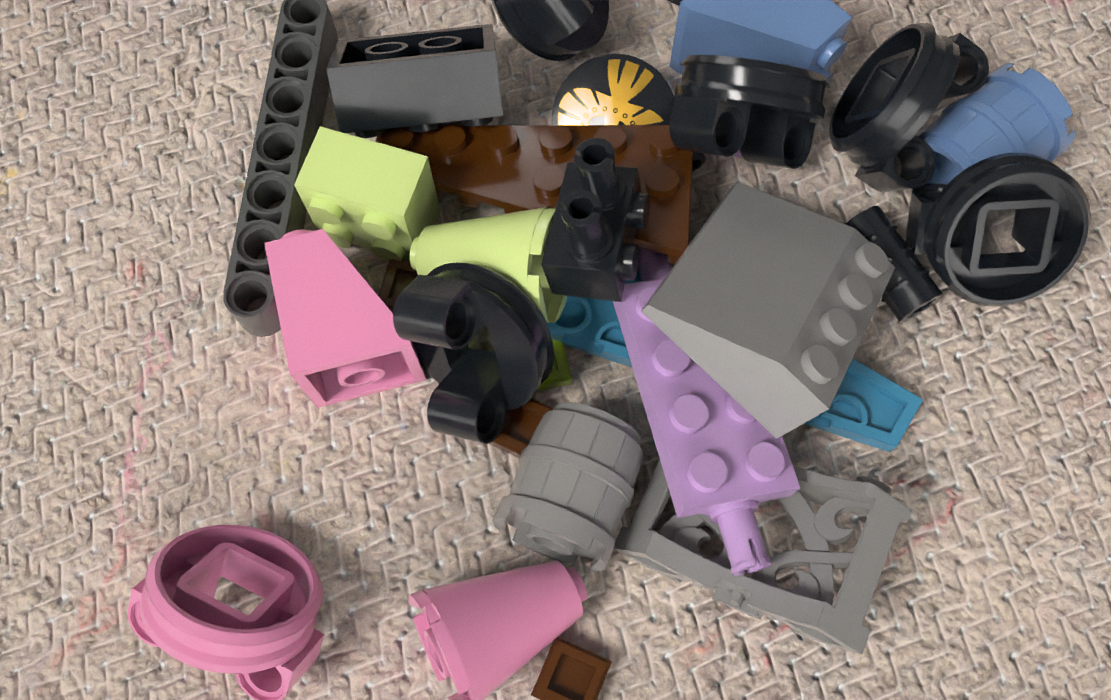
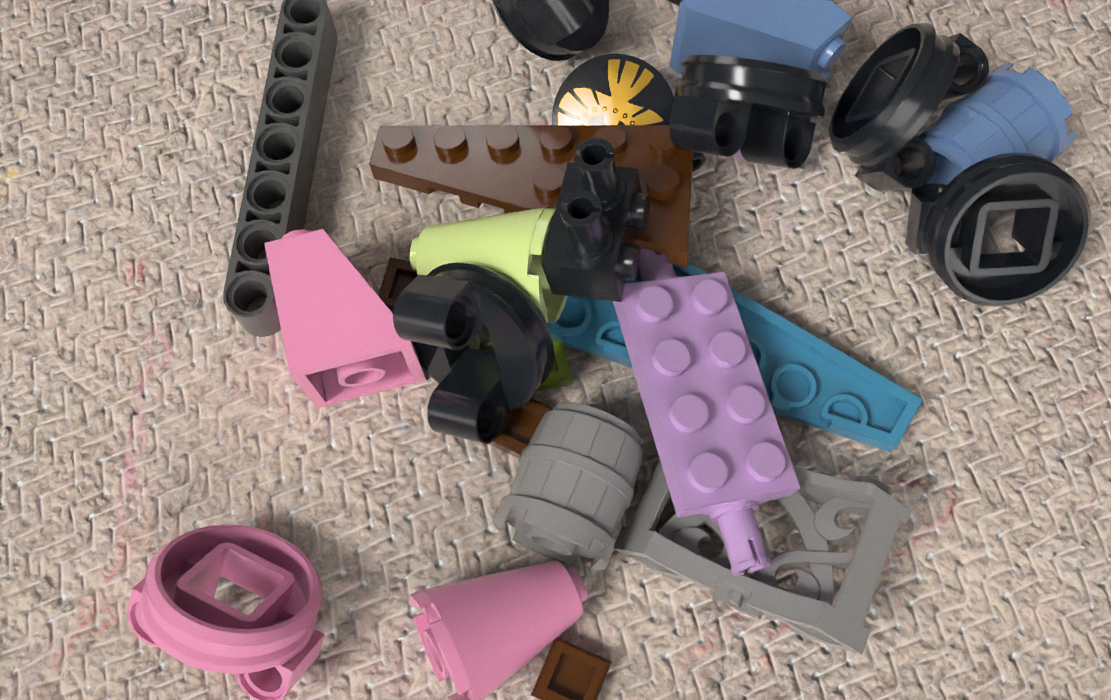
yellowish green brick [294,126,440,262] -> none
brick [326,24,503,138] -> none
light grey slope [641,182,895,439] -> none
black axle [845,205,944,323] -> none

